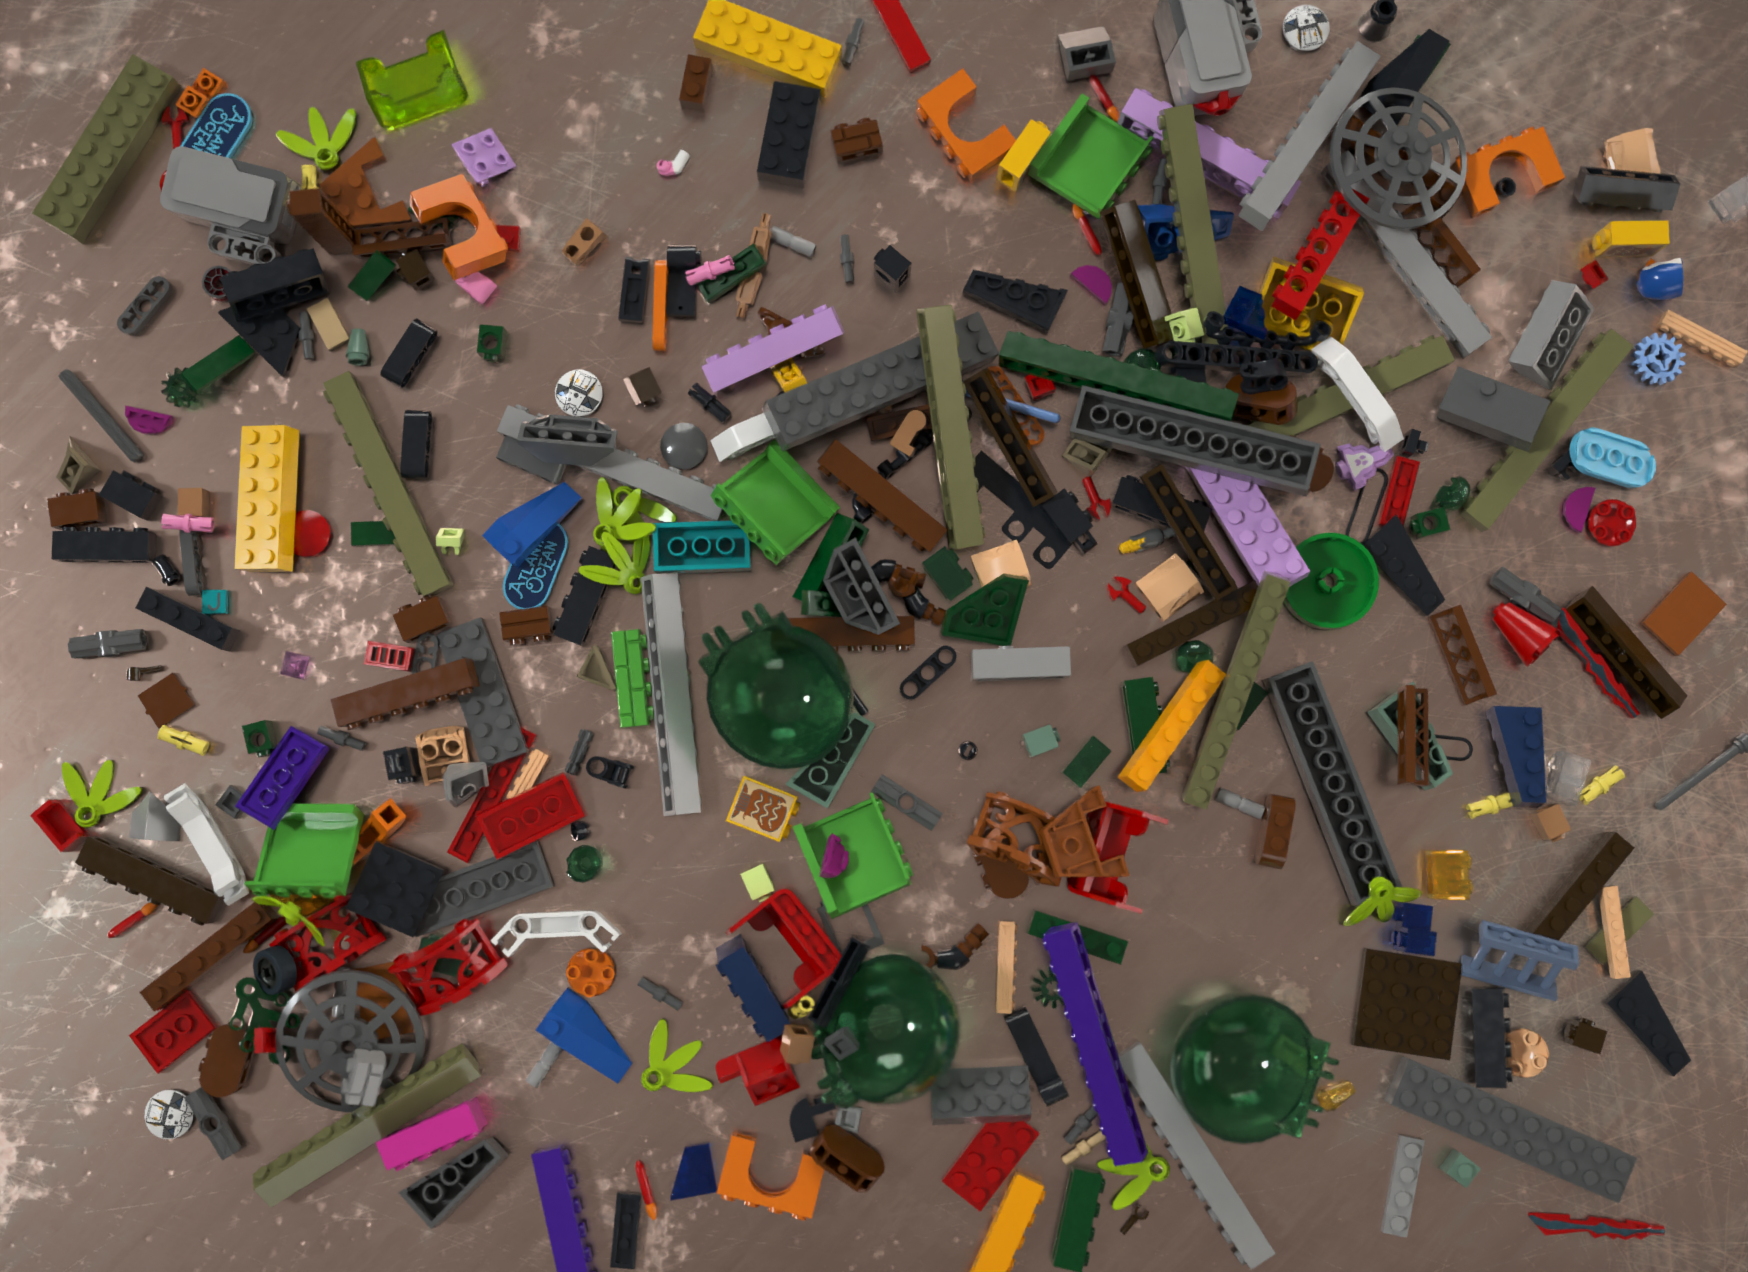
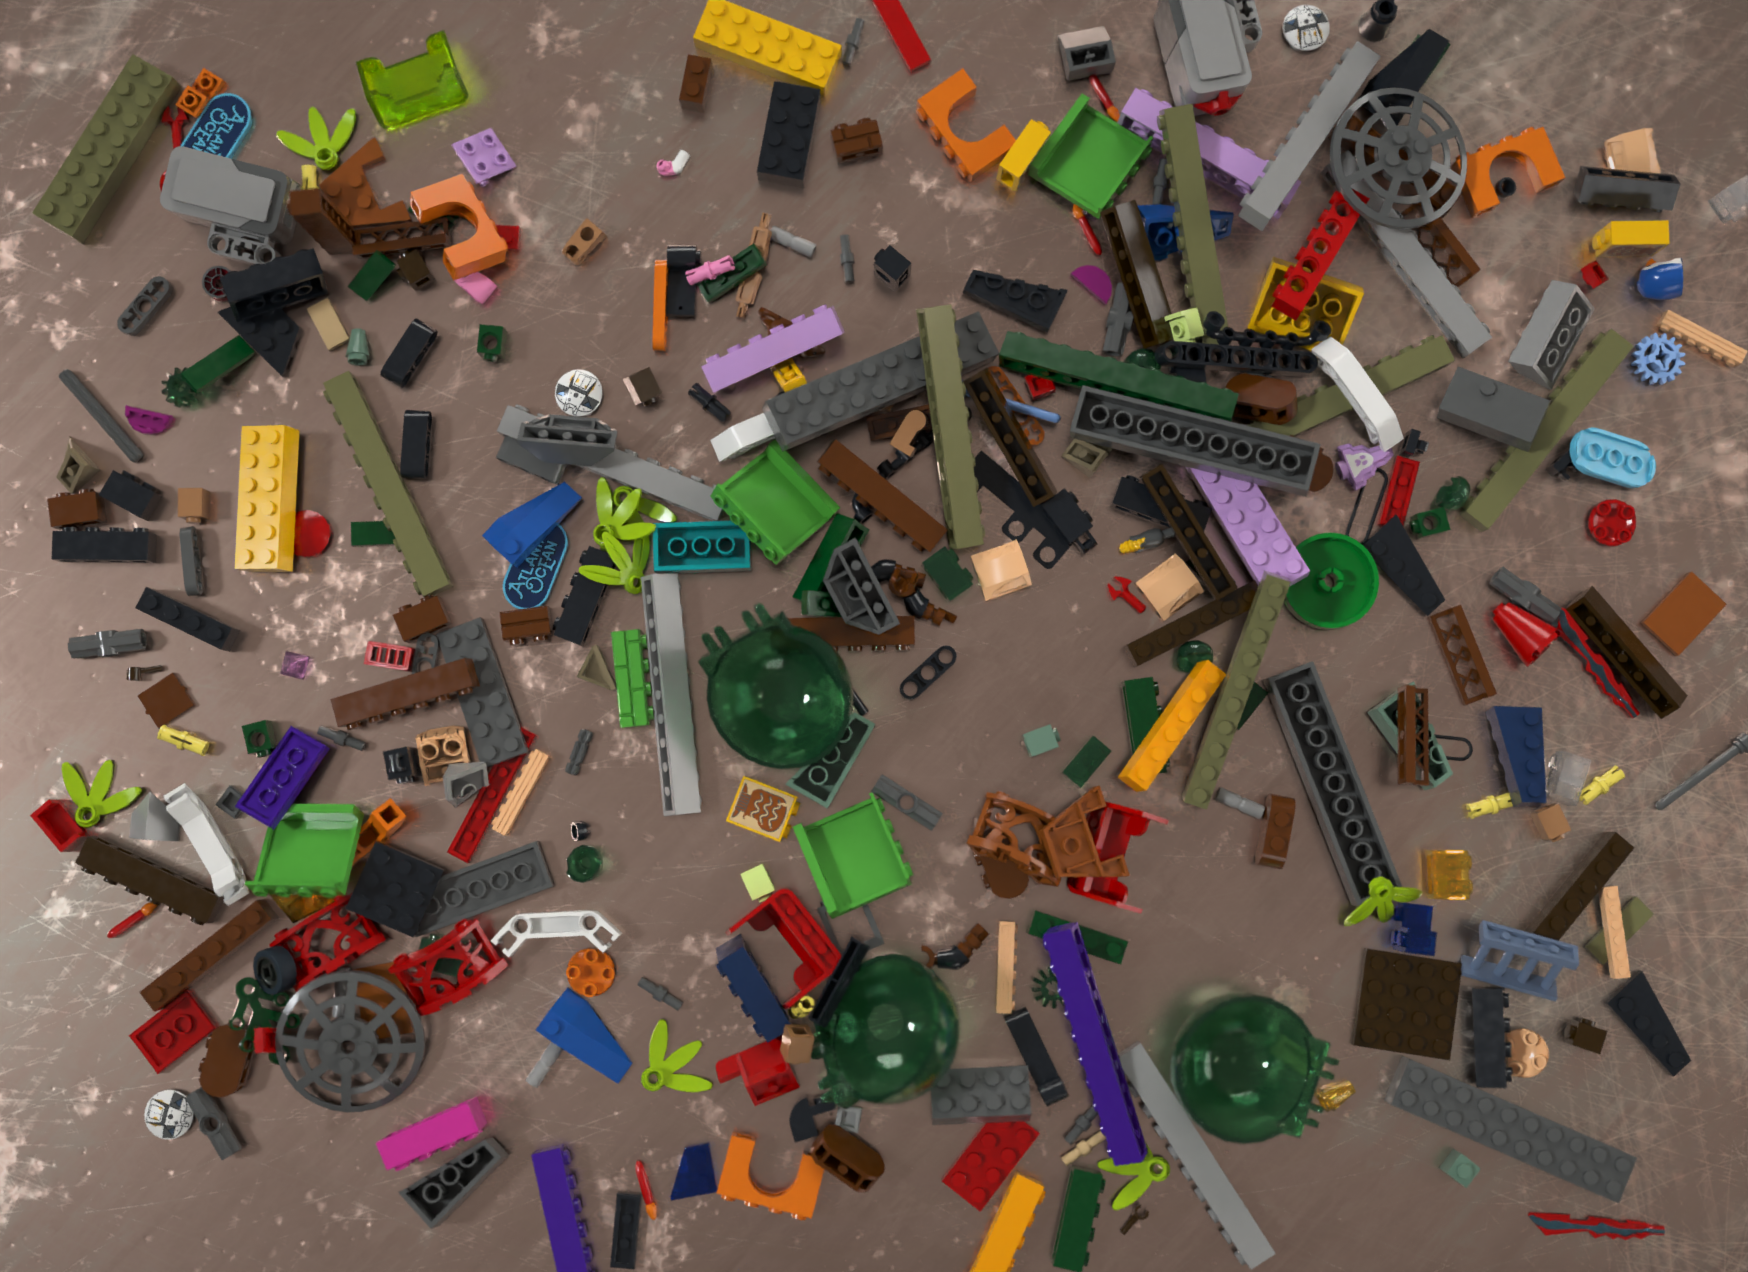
black pin [152,554,180,586] -> none
bright pink pin [161,514,214,533] -> none
teal tile [202,590,228,614] -> none
red piece [243,915,287,953] -> none
lime plant [252,896,325,947] -> none
olive brick [253,1043,481,1207] -> none
dark grey bar [299,312,314,360] -> none
light grey brick [341,1048,386,1106] -> none
yellowish green tile [436,528,465,555] -> none
red plate [475,772,585,860] -> none
black piece [586,756,635,789] -> none
black plate [618,256,650,323] -> none
dark grey dish [660,423,708,470] -> none
magenta tile [819,833,849,879] -> none
dark grey tile [824,1026,860,1061] -> none
dark green plate [941,573,1029,646] -> none
black hinge [958,741,978,760] -> none
light grey brick [970,646,1071,682] -> none
red bar [1082,476,1111,521] -> none
clear blue wing [1223,286,1267,340] -> none
black piece [1240,358,1288,395] -> none
light grey plate [1380,1134,1425,1238] -> none
magenta tile [1562,486,1596,533] -> none

